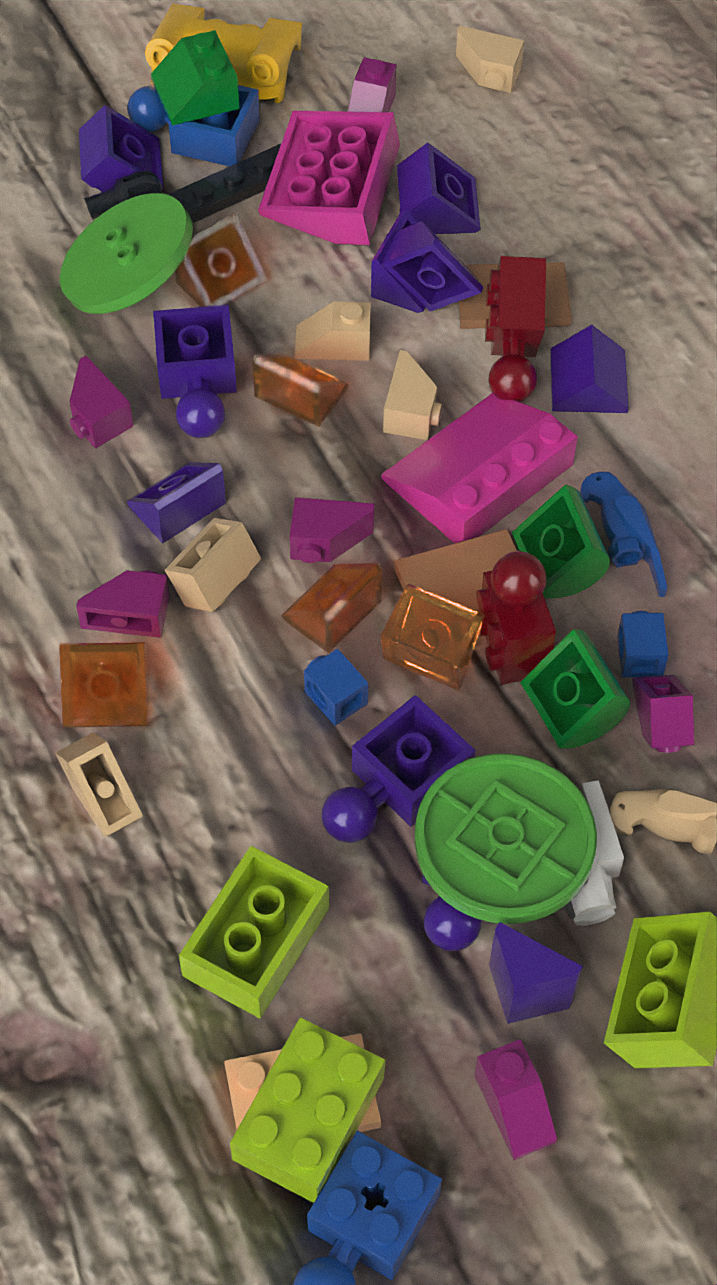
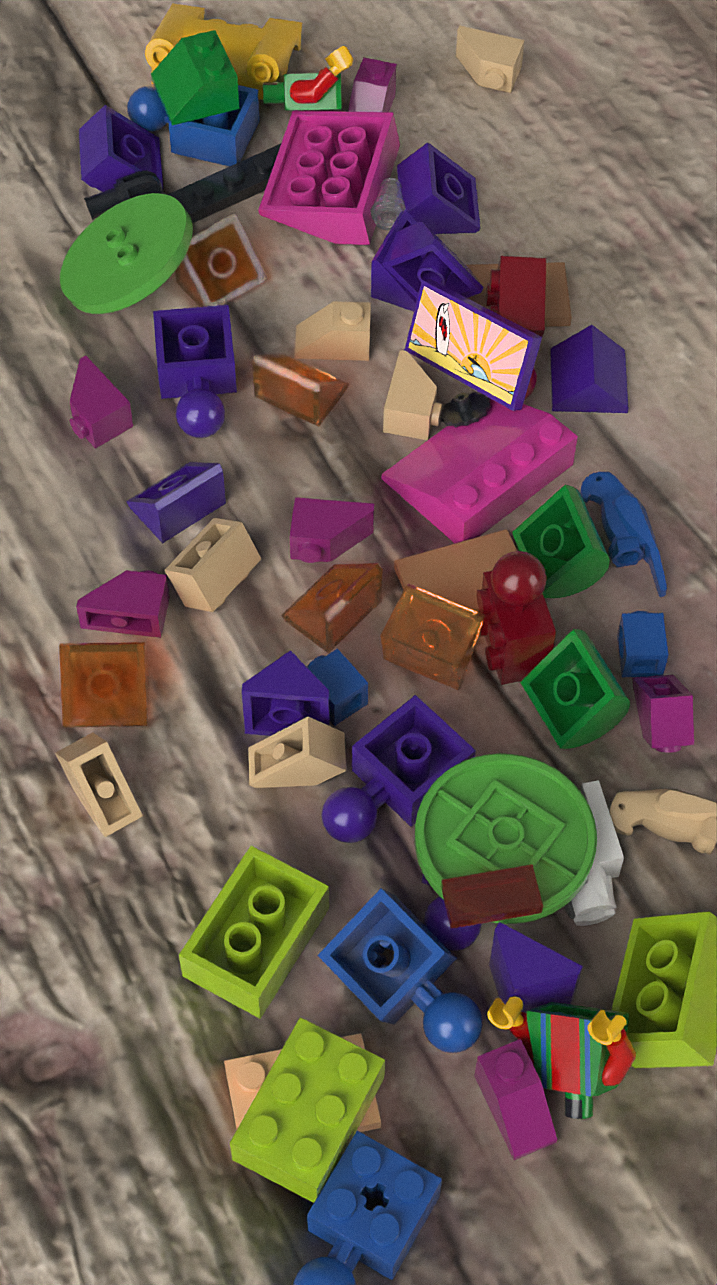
none -> dark purple slope [241,650,330,736]
none -> tan slope [248,717,346,788]
none -> torso [263,46,353,111]
none -> blue brick [318,888,483,1053]
none -> clear cone [370,178,406,230]
none -> tile [404,279,542,411]
none -> black piece [440,392,491,428]
none -> clear red tile [441,864,543,929]
none -> torso [487,997,636,1119]

